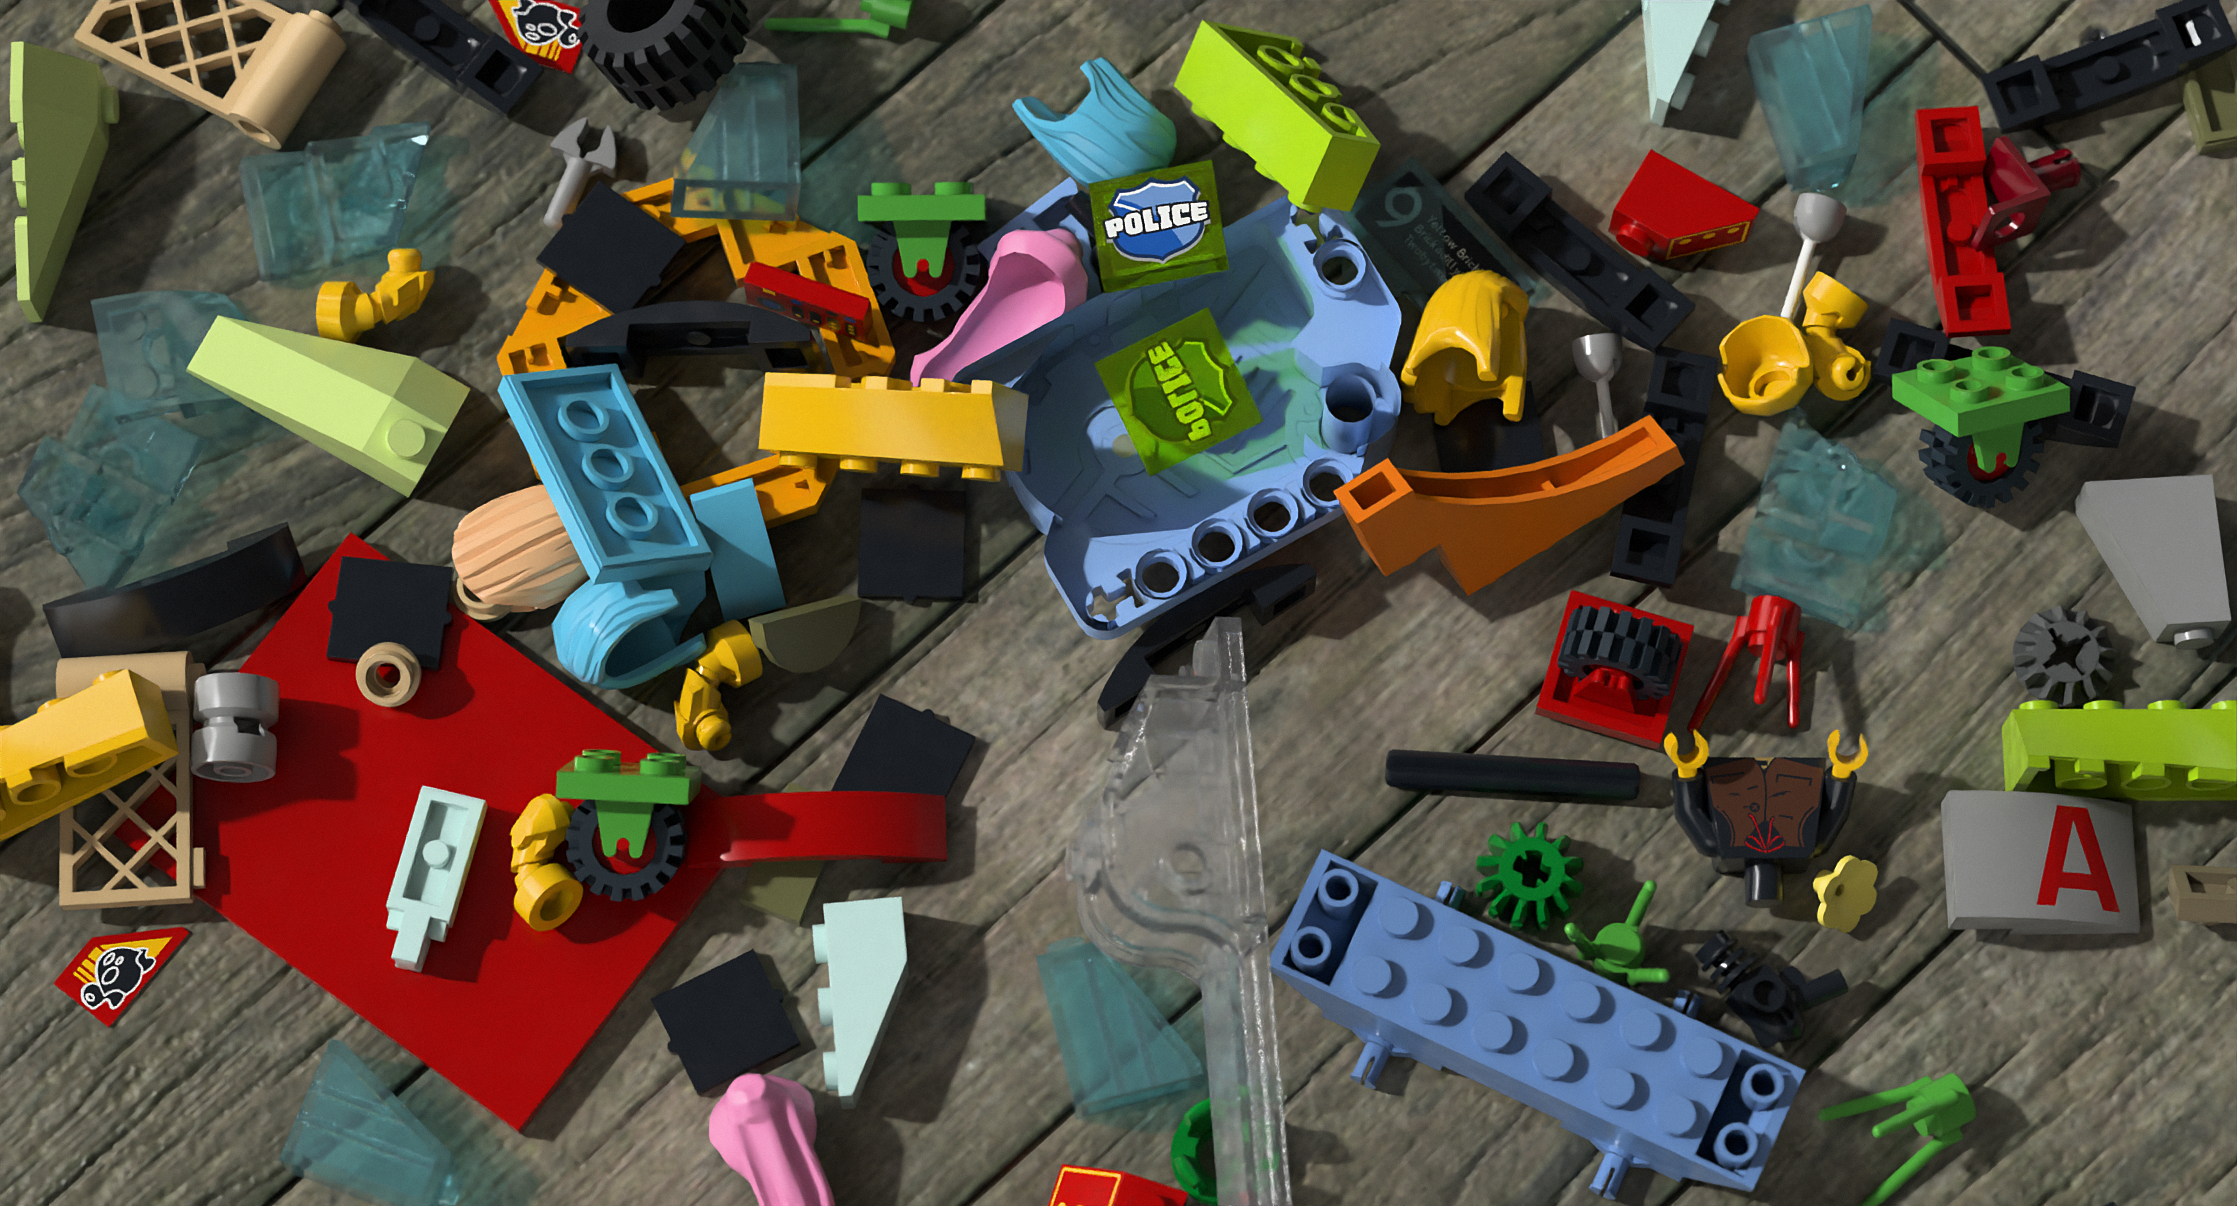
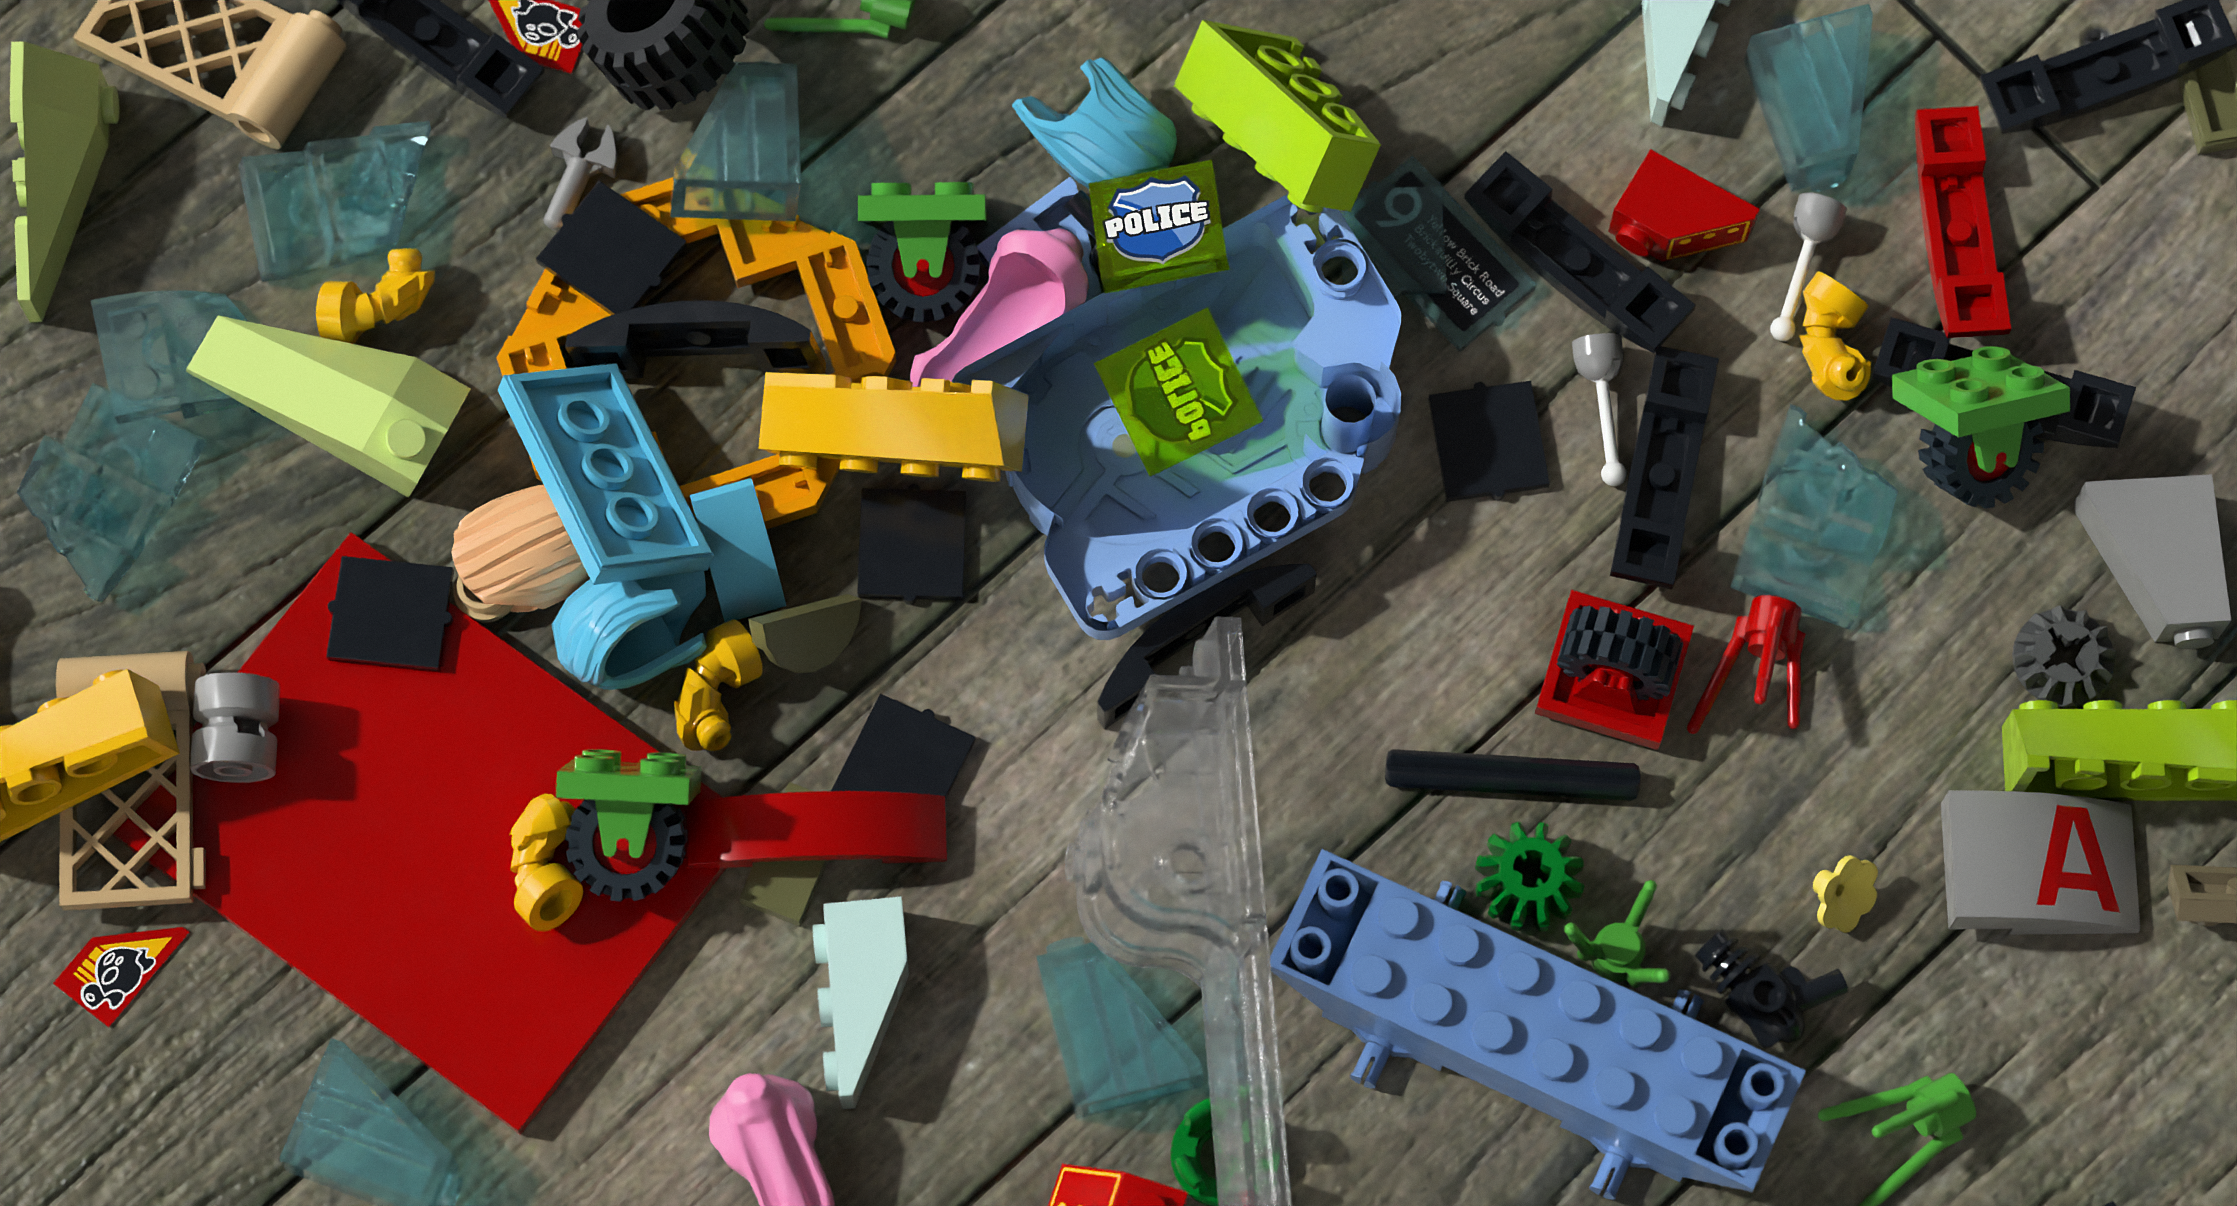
black slope [42,521,309,658] -> none
tan plate [356,642,421,707] -> none
light aqua hinge [386,785,488,973] -> none
black piece [651,949,801,1096] -> none
red tile [743,261,873,342] -> none
orange arch [1333,415,1685,596] -> none
yellow hair [1400,269,1529,426] -> none
torso [1664,729,1868,908] -> none
yellow hair [1718,314,1814,416] -> none
dark red bracket [1971,136,2081,252] -> none

